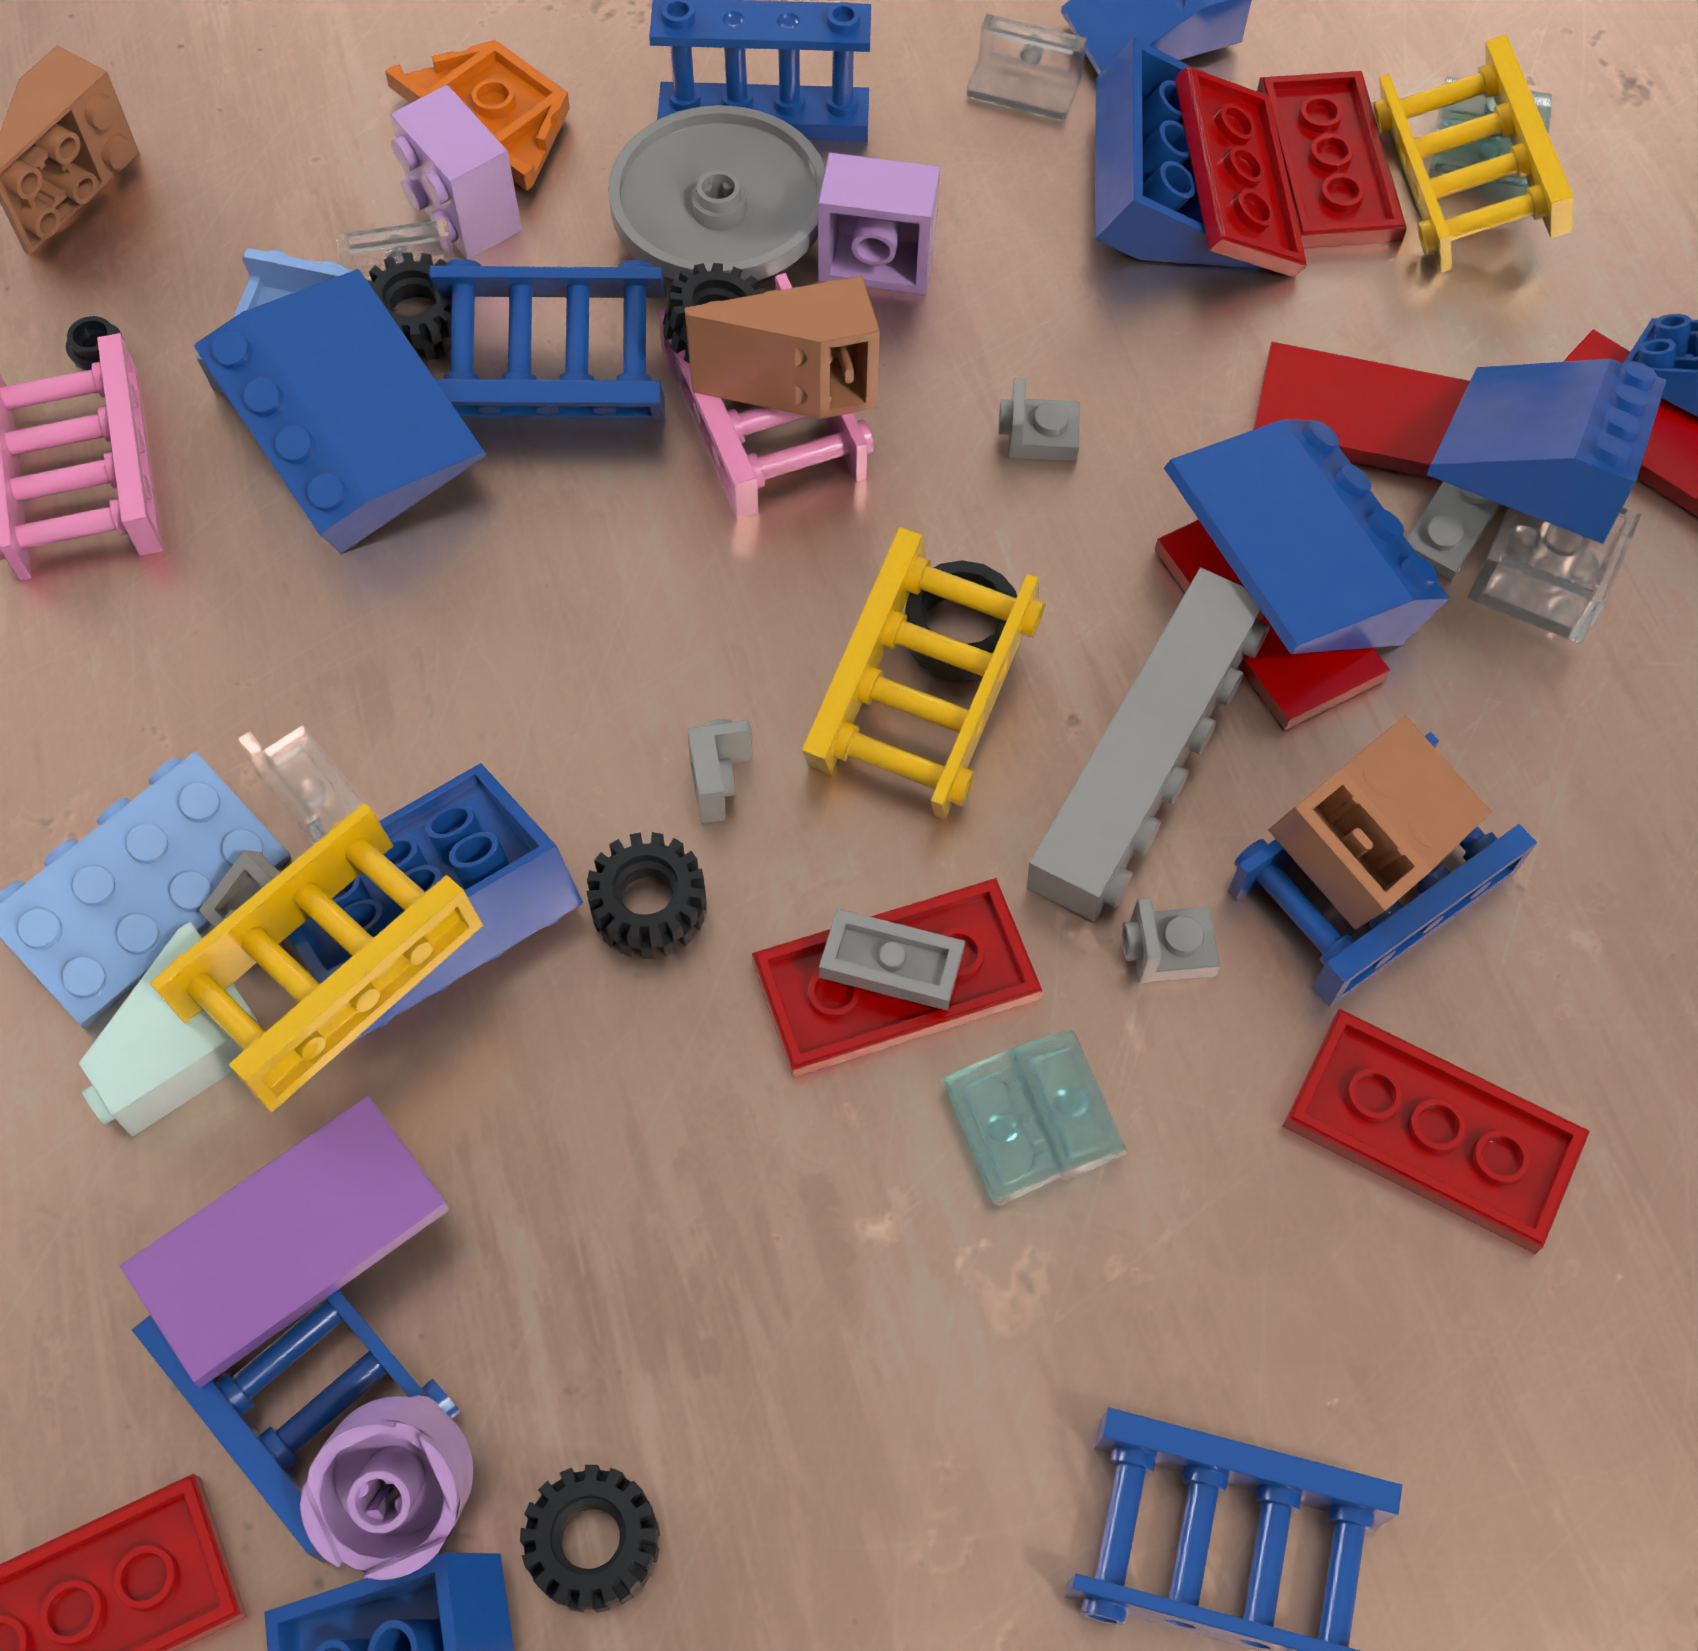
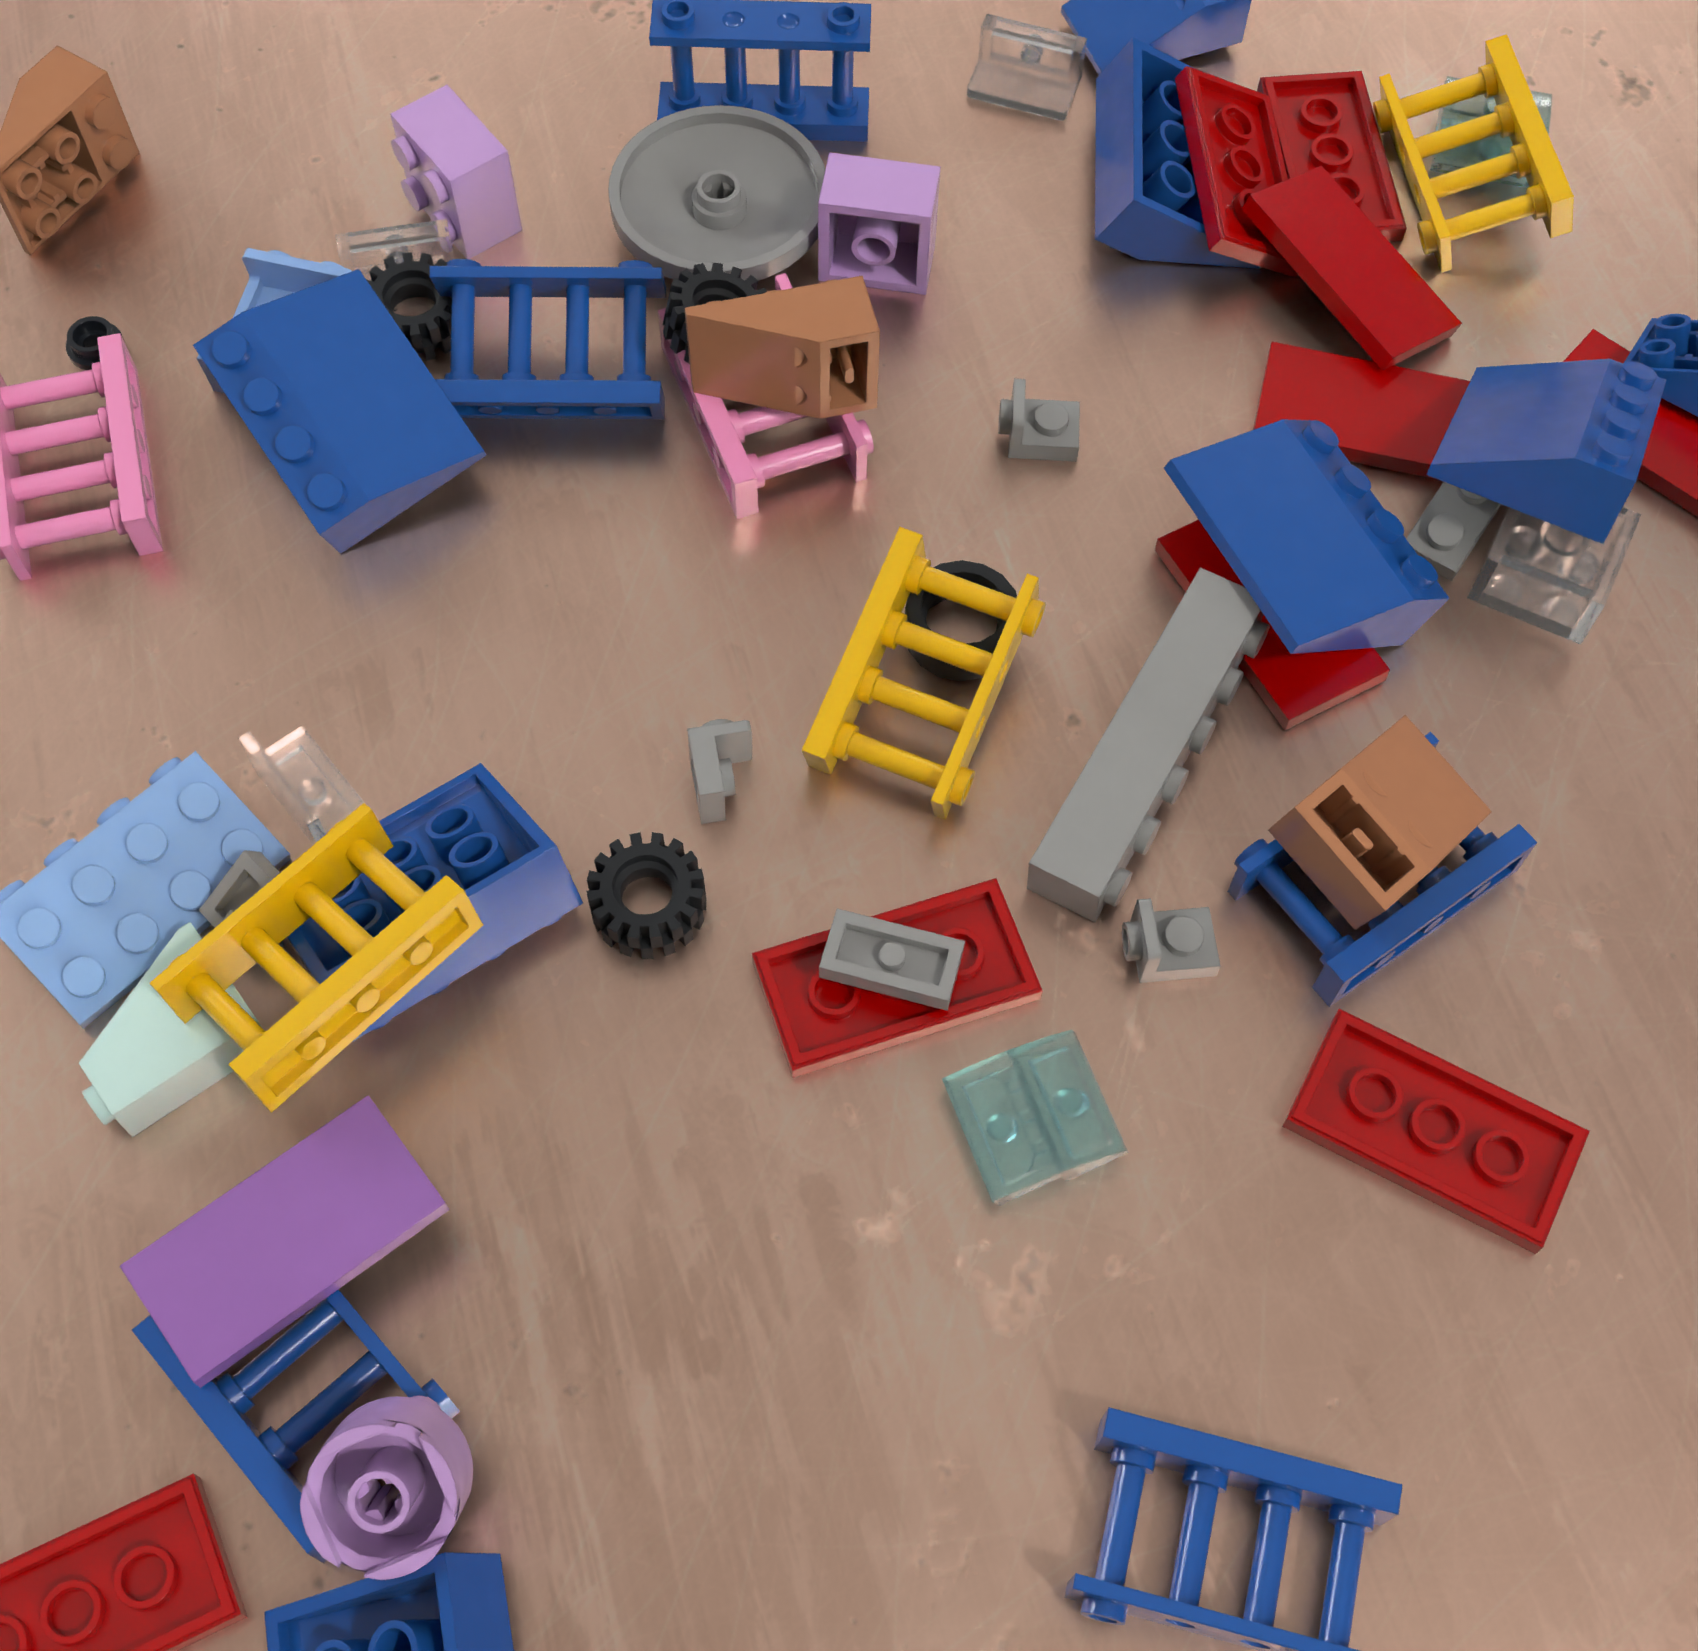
orange wing [385,40,570,191] -> none
black tyre [520,1465,660,1613] -> none
none -> red tile [1241,166,1462,370]

